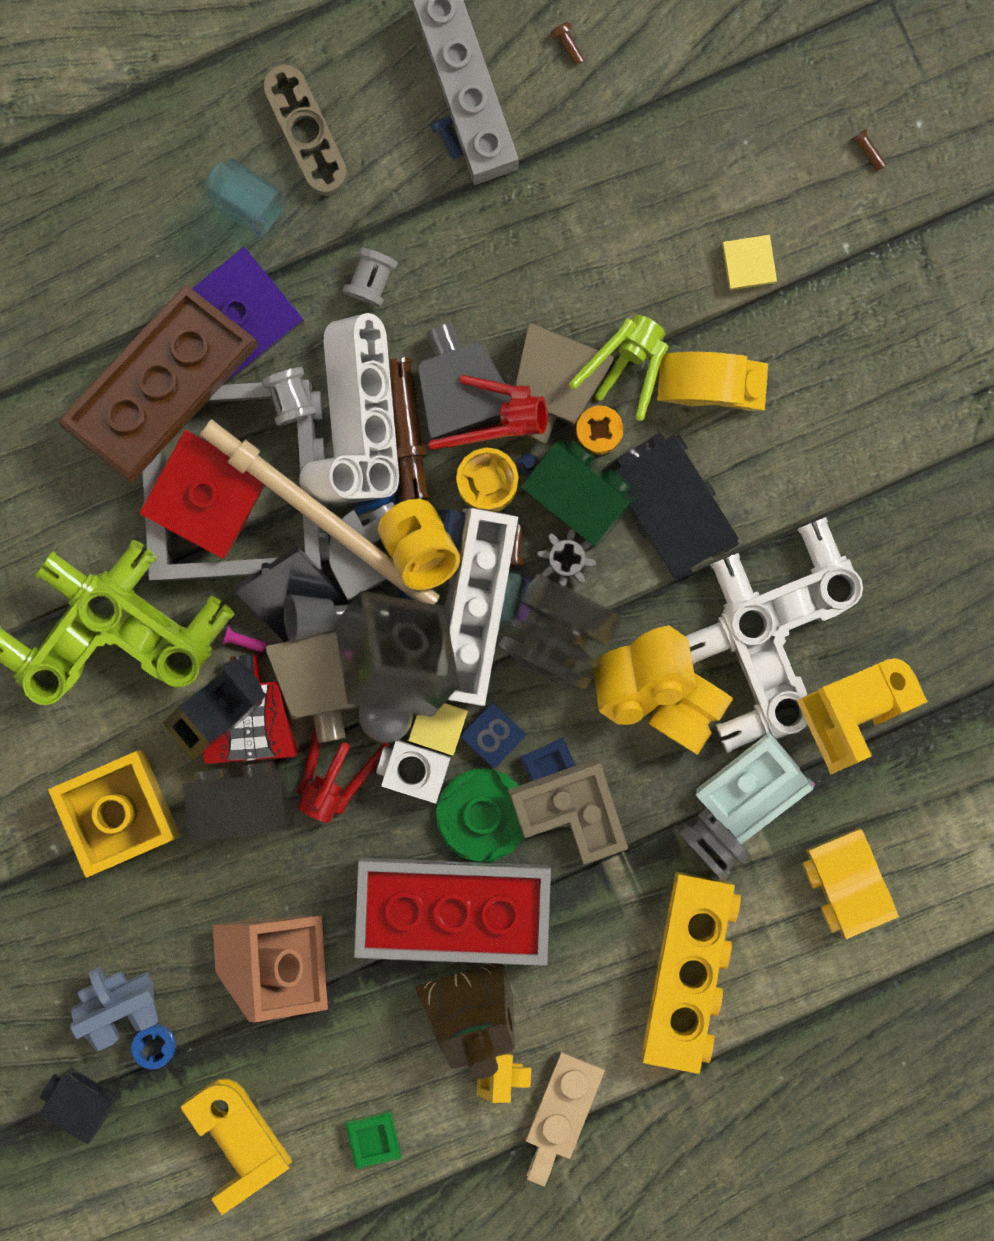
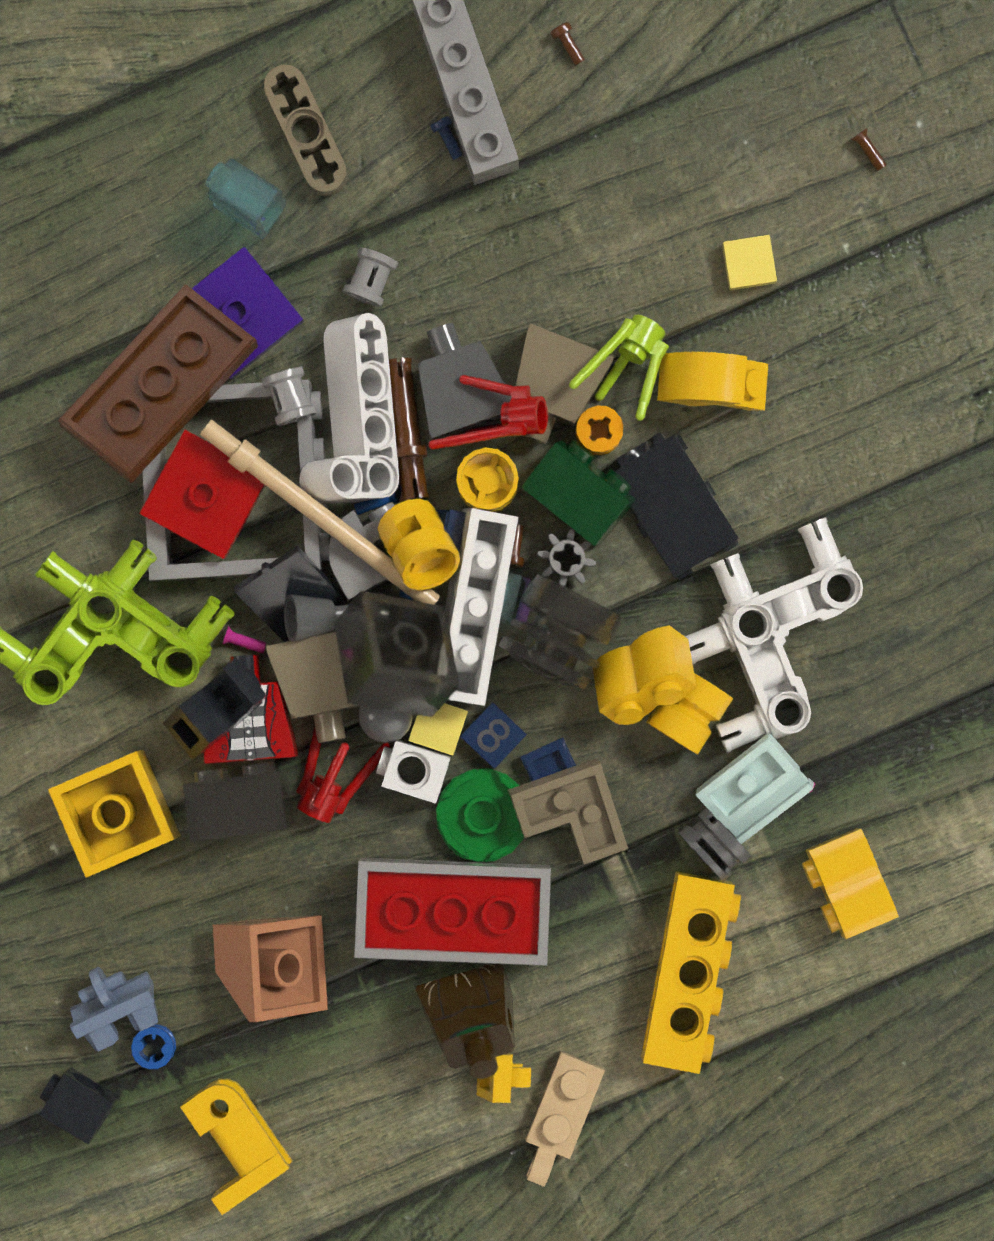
green tile [345,1110,402,1169] -> none
dark blue piece [518,454,540,476] -> none
yellow piece [797,658,928,774] -> none

